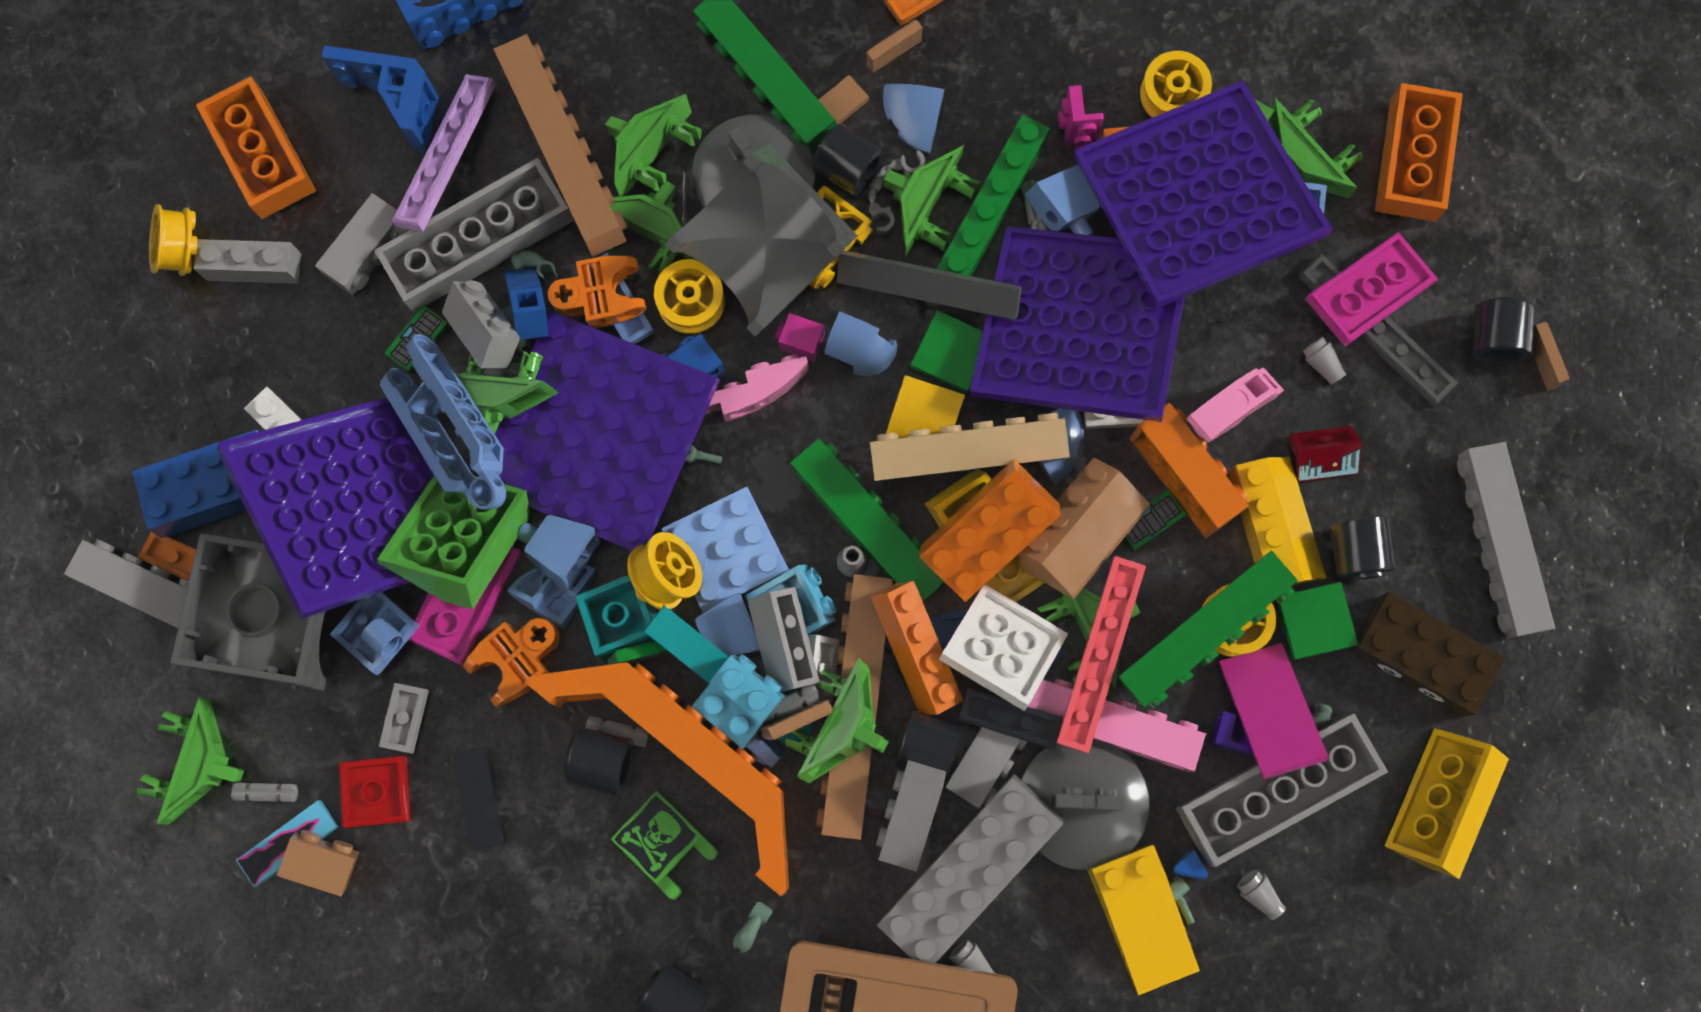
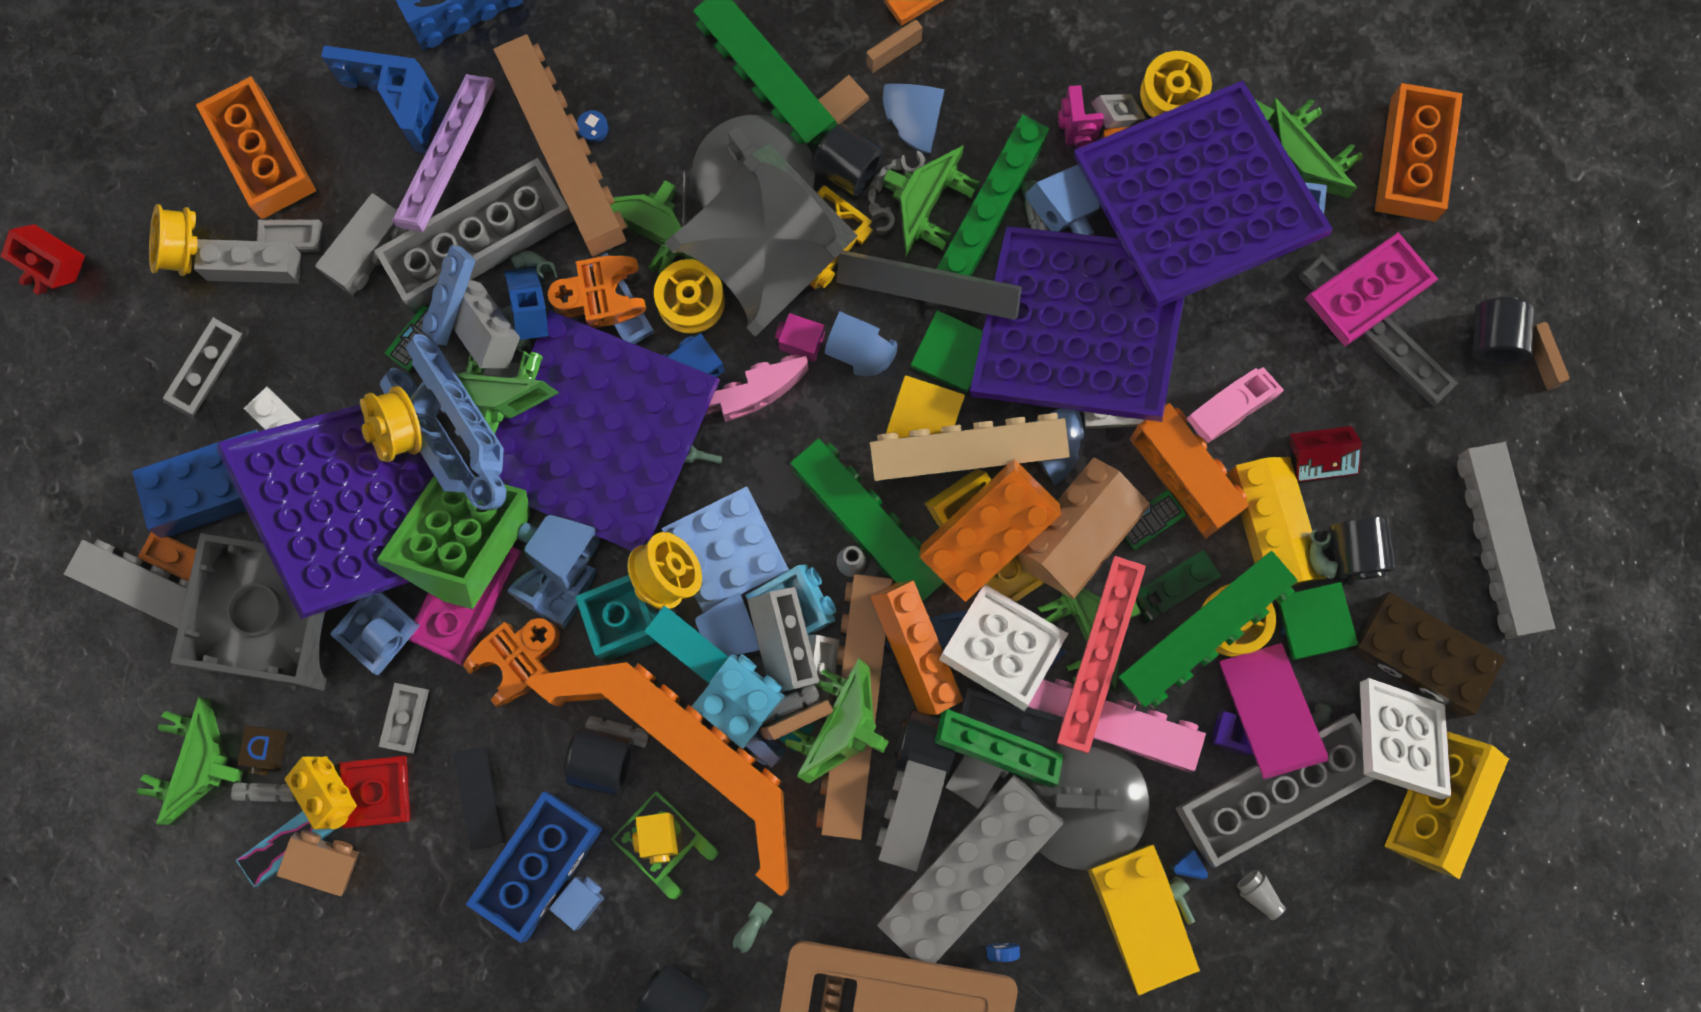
bright green connector [605,94,702,197] -> none
green tile [607,641,671,665] -> none
light grey cone [949,939,996,974] -> none
light grey cone [1302,337,1346,385] -> none
none -> red brick [1,224,85,295]
none -> light grey brick [163,317,242,418]
none -> dark brown brick [238,725,287,776]
none -> light grey tile [257,220,322,252]
none -> yellow brick [284,756,357,829]
none -> yellow wheel [360,386,422,462]
none -> medium blue plate [422,245,476,346]
none -> blue brick [466,791,603,943]
none -> medium blue brick [549,876,604,931]
none -> blue tile [577,110,609,143]
none -> yellow brick [632,813,678,864]
none -> green plate [935,709,1064,788]
none -> blue tile [986,943,1020,962]
none -> light grey plate [1091,94,1146,128]
none -> dark green plate [1135,550,1221,623]
none -> sand green arm [1309,529,1338,579]
none -> white plate [1360,678,1451,800]

